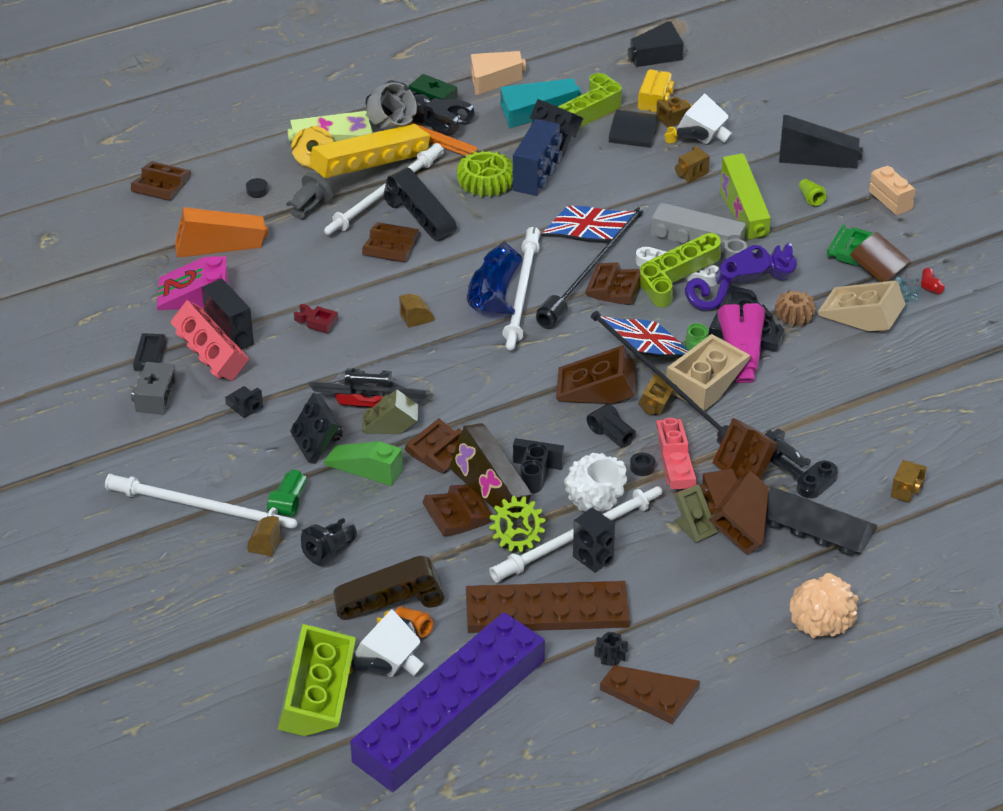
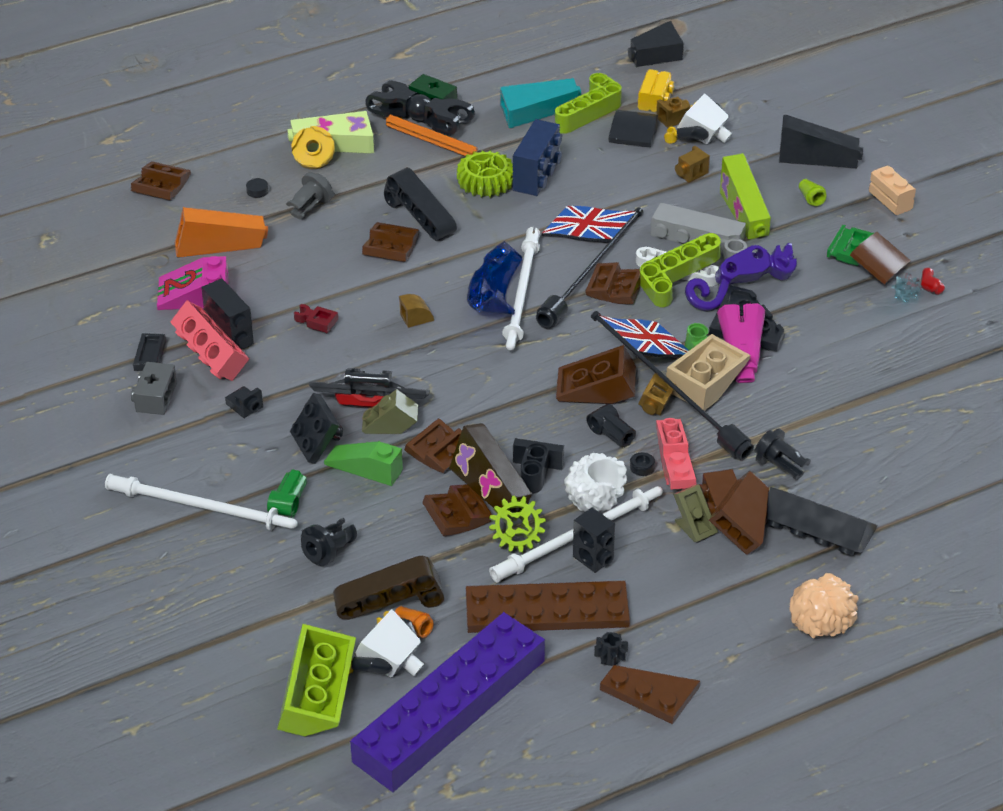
pearl gold brick [247,516,281,557] -> none
yellow brick [309,124,430,178] -> none
white bar [324,143,444,235] -> none
light grey piece [366,82,417,131] -> none
light nougat slope [471,51,526,95] -> none
black brick [529,99,583,156] -> none
reddish brown slope [712,418,778,480] -> none
medium nougat gear [775,290,815,327] -> none
black plate [796,460,838,499] -> none
tan slope [818,281,906,332] -> none
pearl gold brick [891,460,927,503] -> none

